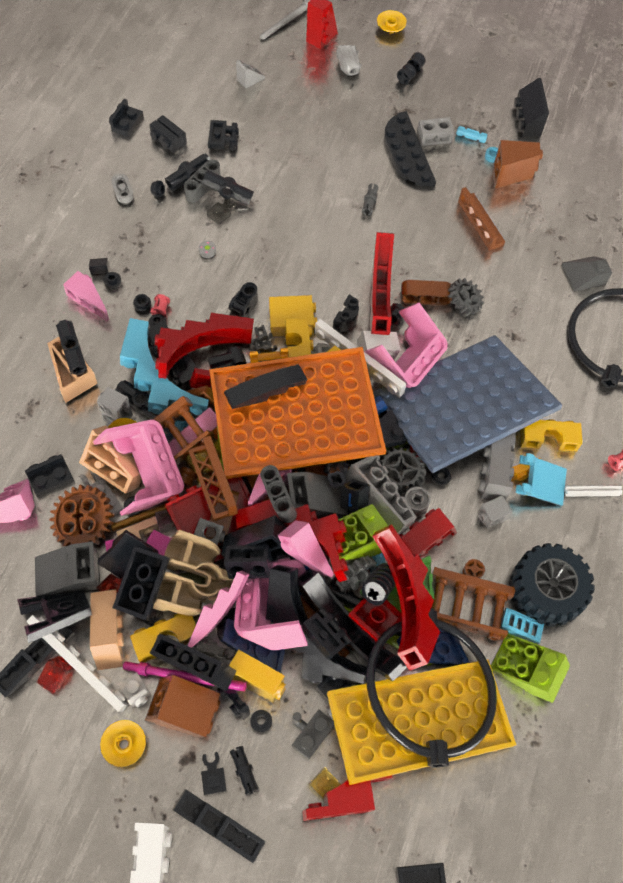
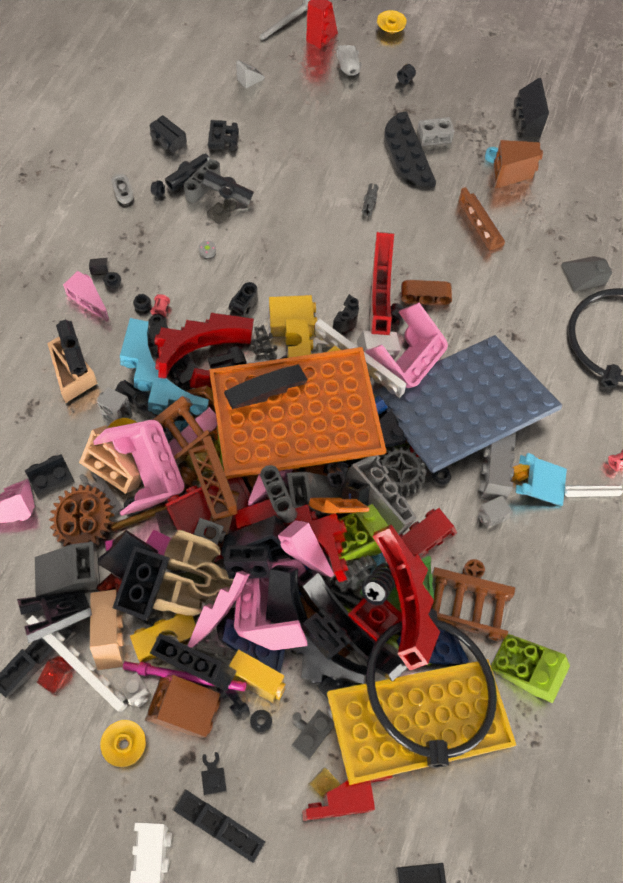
black bracket [109,99,143,137] -> none
tan slope [116,517,160,540] -> none
black pin [230,746,259,796] -> none
light orange flag [248,348,289,363] -> none
light grey wheel [404,487,431,521] -> none
black wheel [407,52,426,73] -> none
dark grey gear [448,278,484,315] -> none
medium azure axle [456,126,488,143] -> none
medium azure slope [501,608,544,644] -> none
black wheel [510,543,595,627] -> none
yellow arch [520,419,583,452] -> none
none -> orange slope [308,498,370,513]

